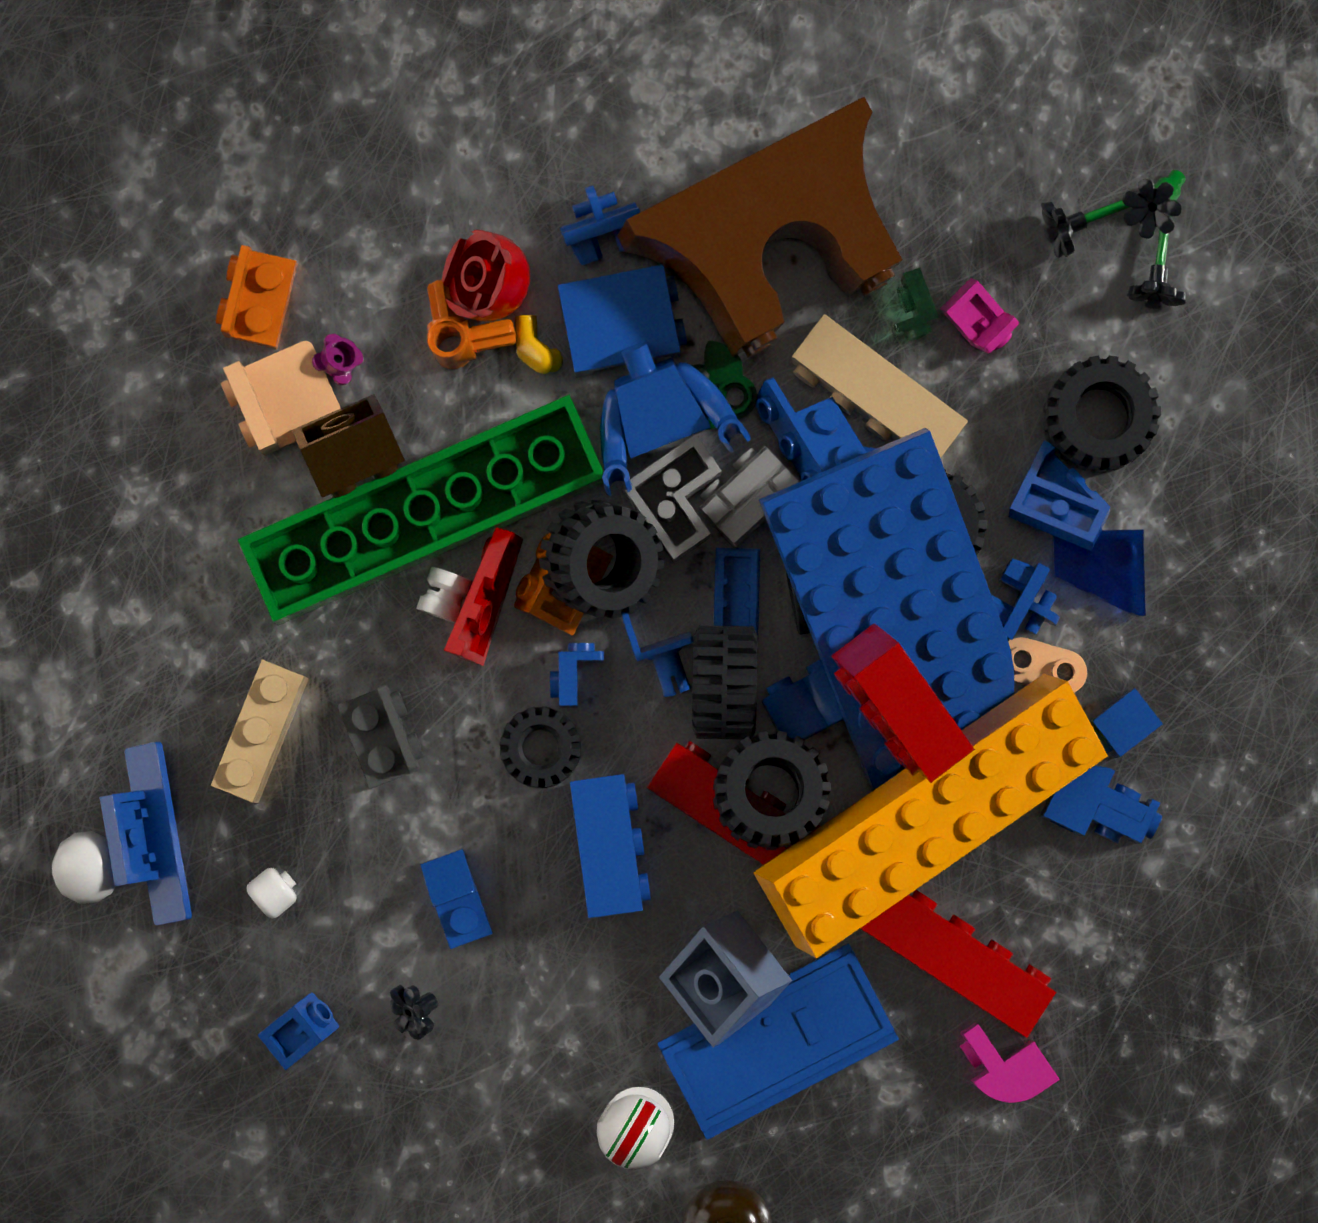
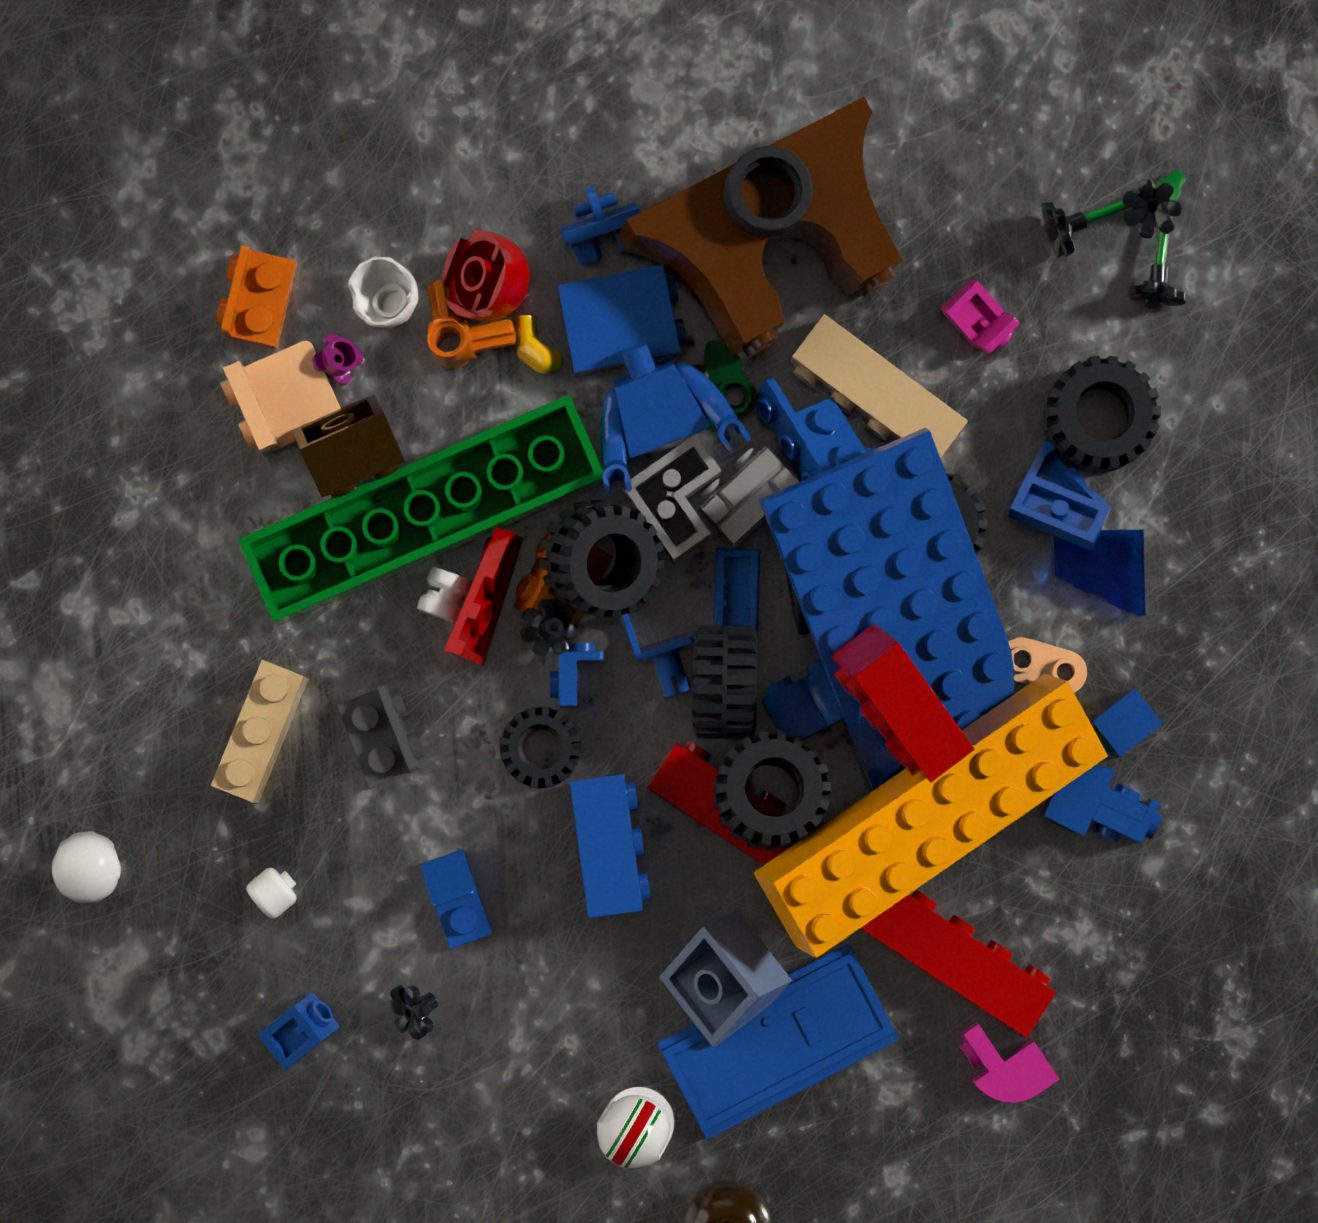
blue bracket [100,741,192,925] -> none
clear green bracket [891,267,939,342] -> none
blue hips [991,559,1060,641] -> none
none -> white hair [348,256,419,329]
none -> black plant [520,599,578,656]
none -> black tyre [723,146,814,238]

